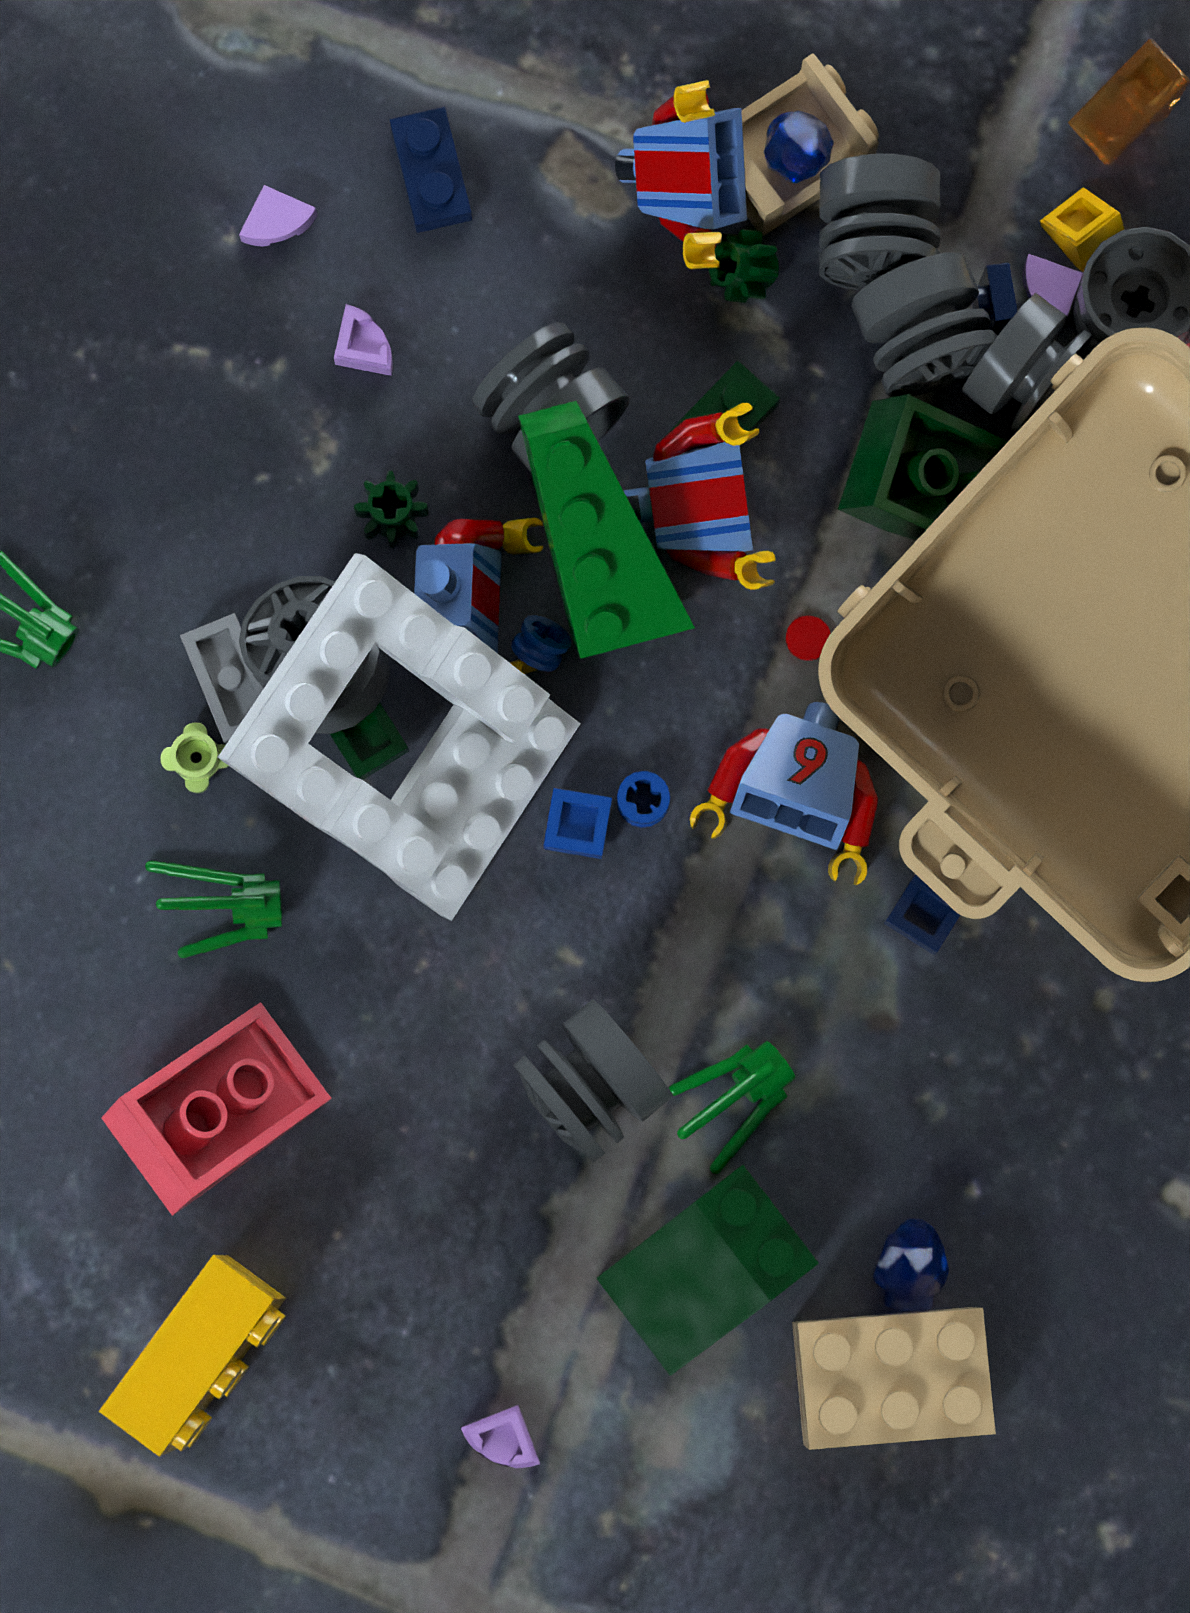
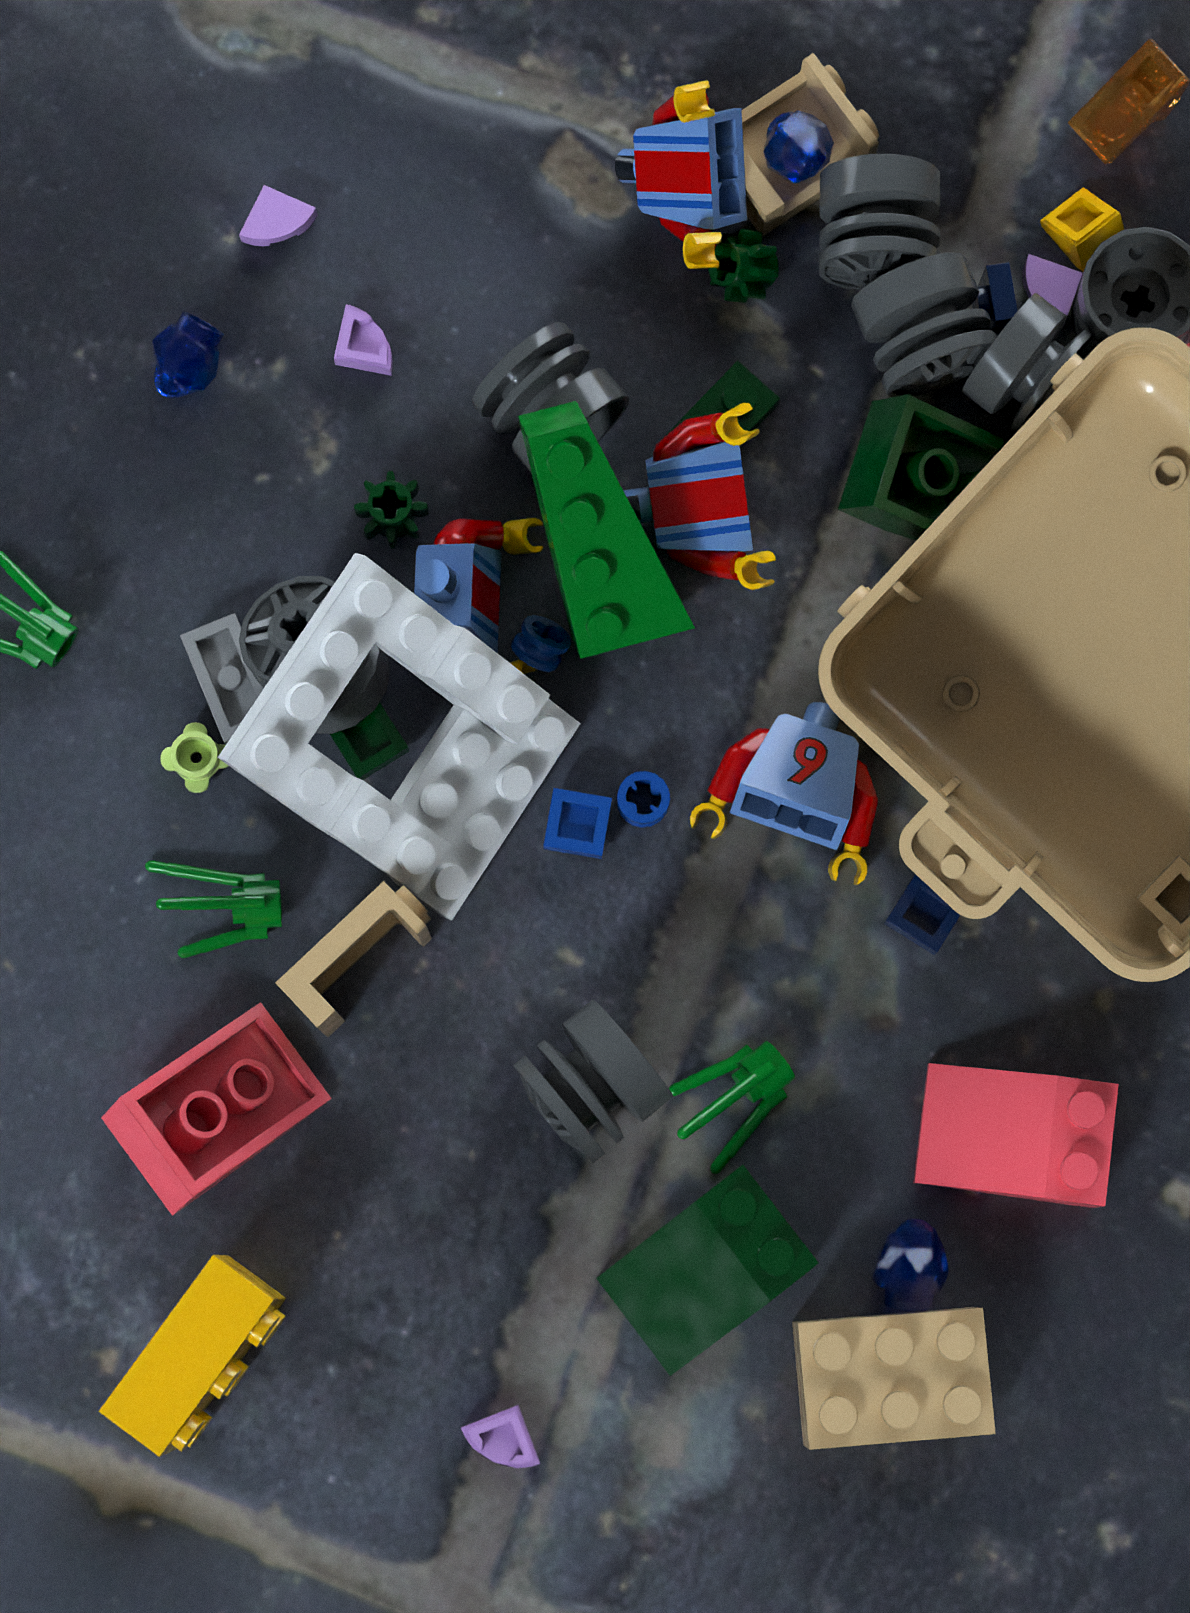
dark blue plate [389,107,472,233] -> none
red piece [785,615,831,661] -> none
none -> clear blue rock [152,311,224,398]
none -> tan panel [275,881,432,1037]
none -> coral slope [913,1063,1119,1208]

